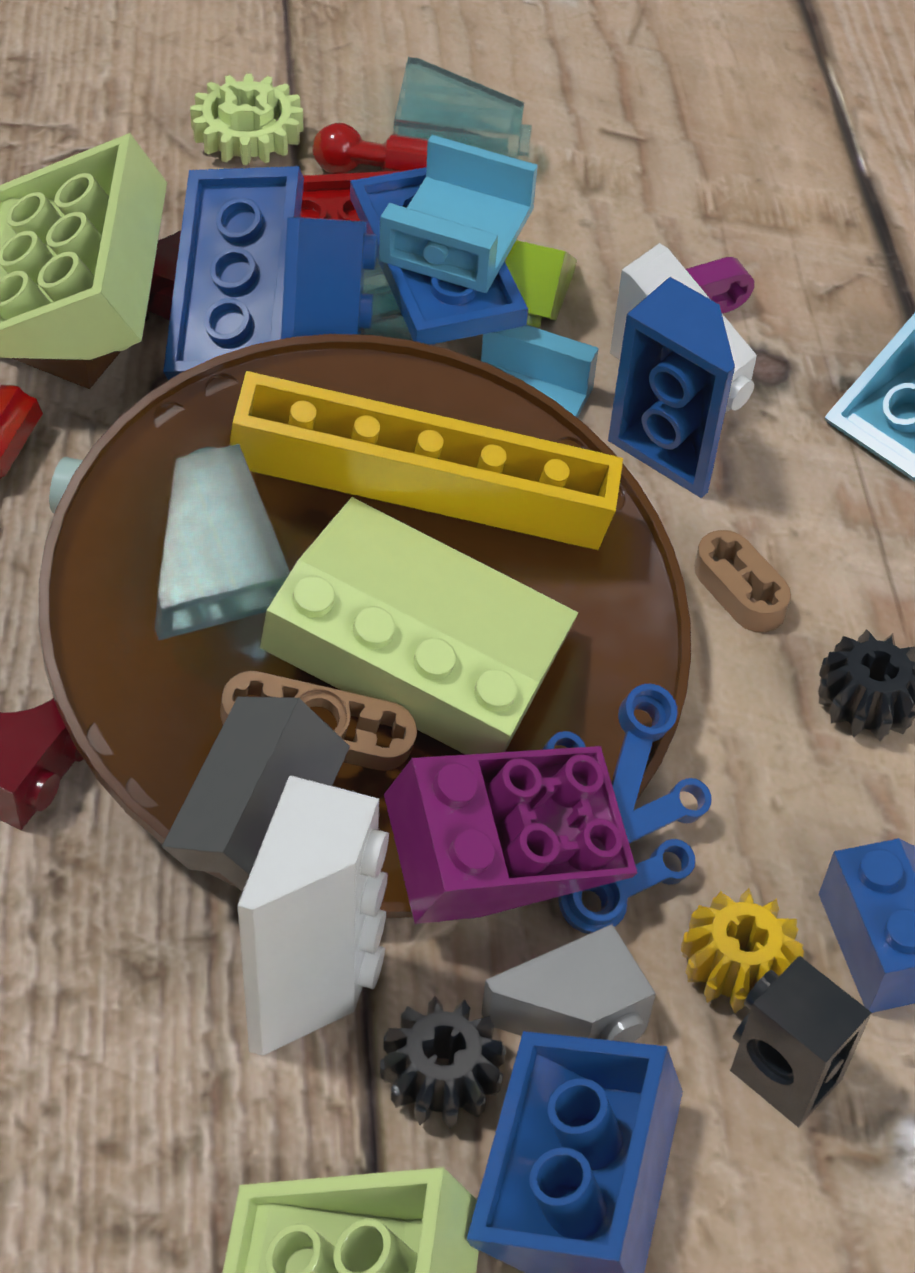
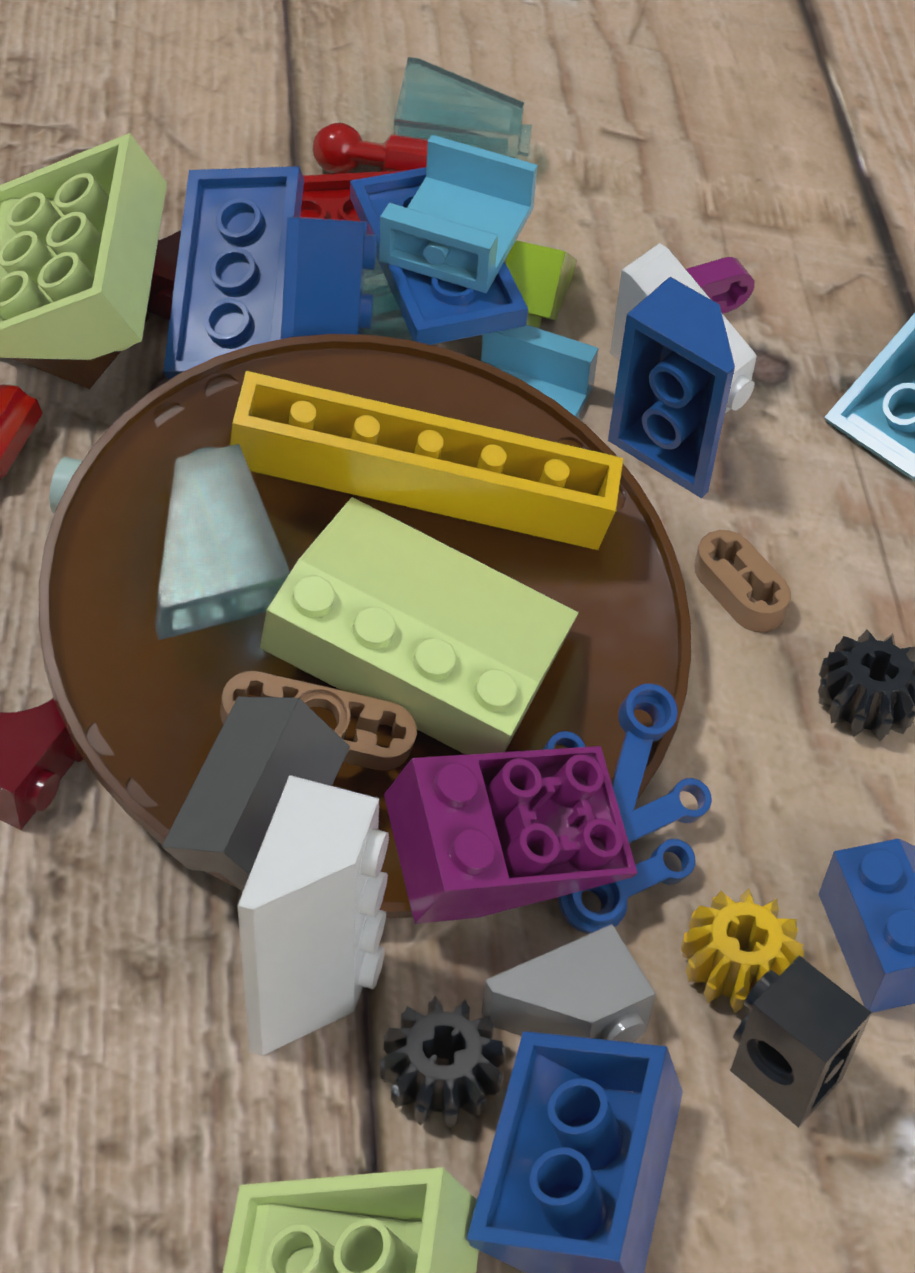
yellowish green gear [190,73,304,165] -> none

